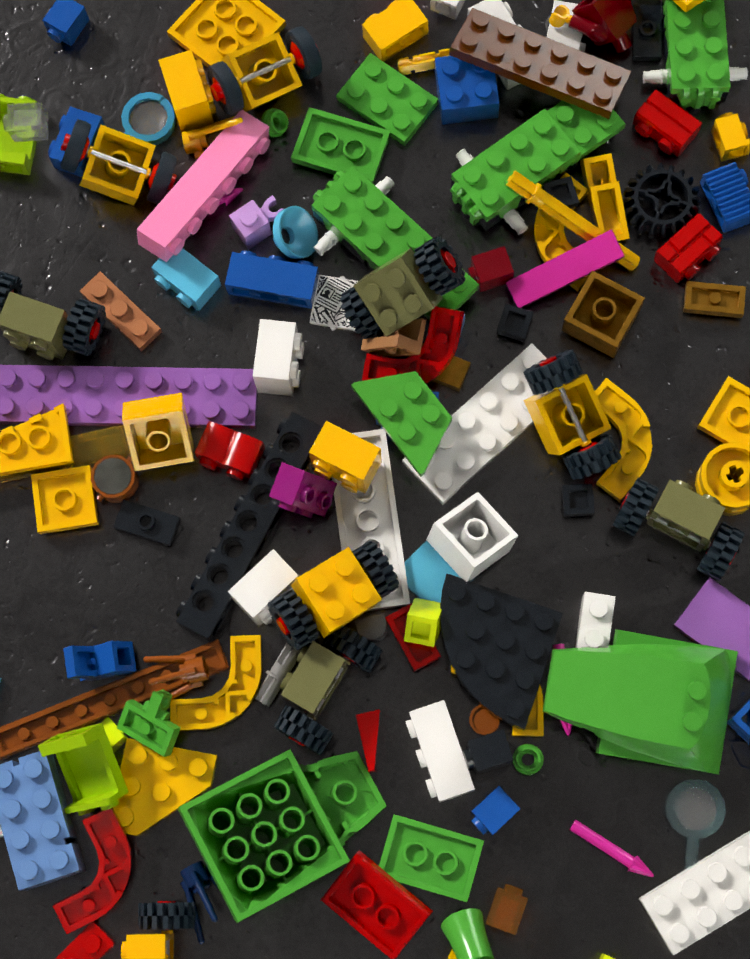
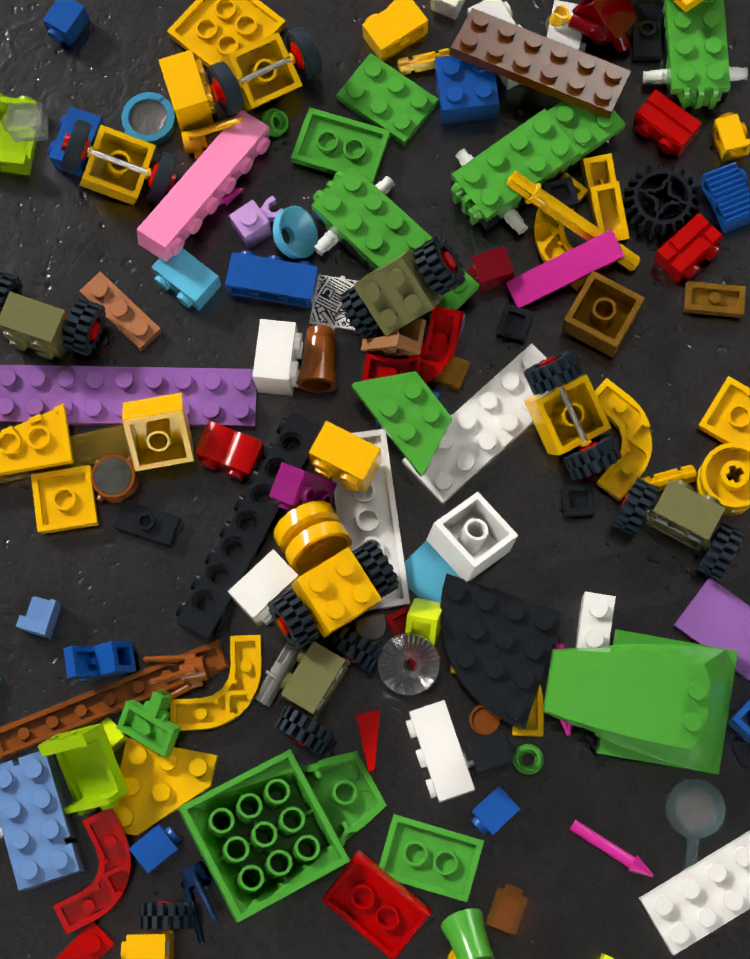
none -> medium blue panel [16,596,62,639]
none -> blue brick [129,824,182,874]
none -> yellow wheel [274,501,352,576]
none -> dark orange plant [296,325,337,393]
none -> clear dish [378,633,440,695]
none -> yellow axle [640,465,697,491]

